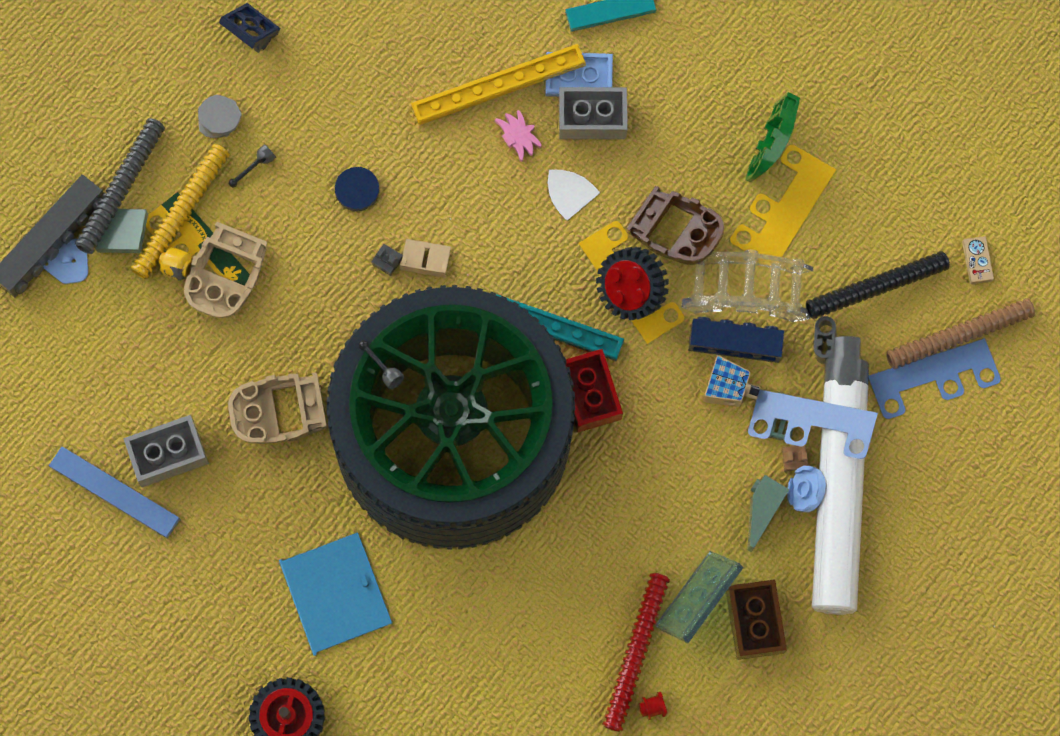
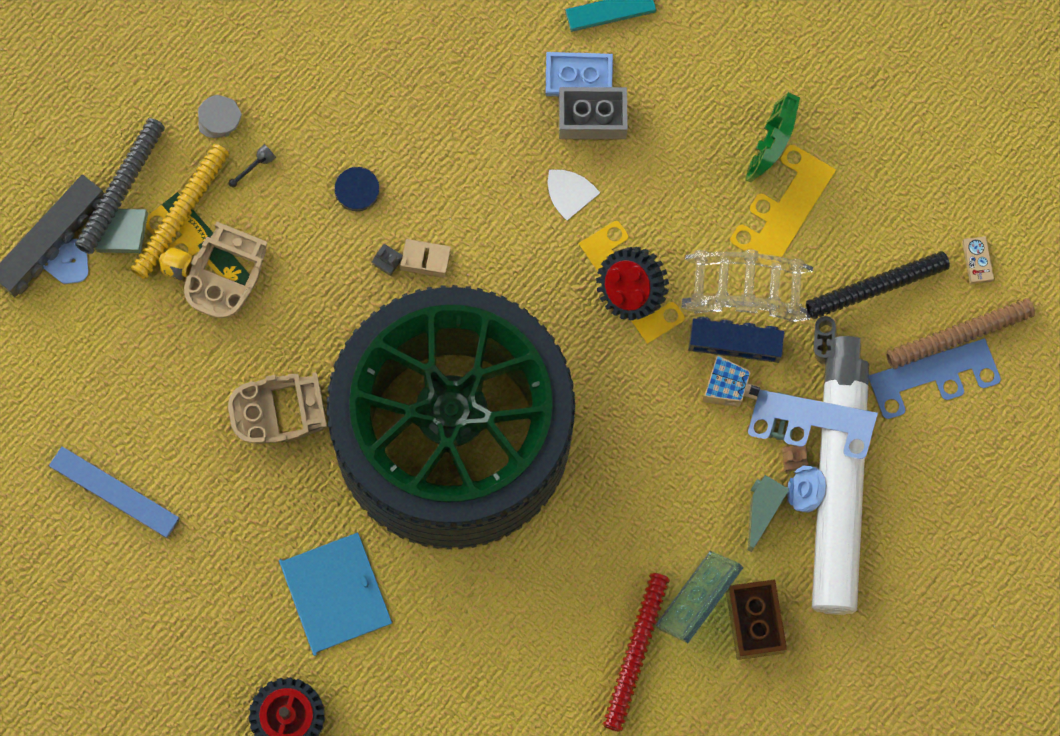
light grey brick [123,415,209,487] -> none
dark blue piece [219,3,281,53] -> none
hinge [359,340,404,389] -> none
yellow tile [411,44,586,125] -> none
bright pink piece [495,110,541,162] -> none
teal tile [496,294,624,361] -> none
red brick [566,349,623,433] -> none
reddish brown slope [626,186,724,265] -> none
red brick [639,691,668,720] -> none

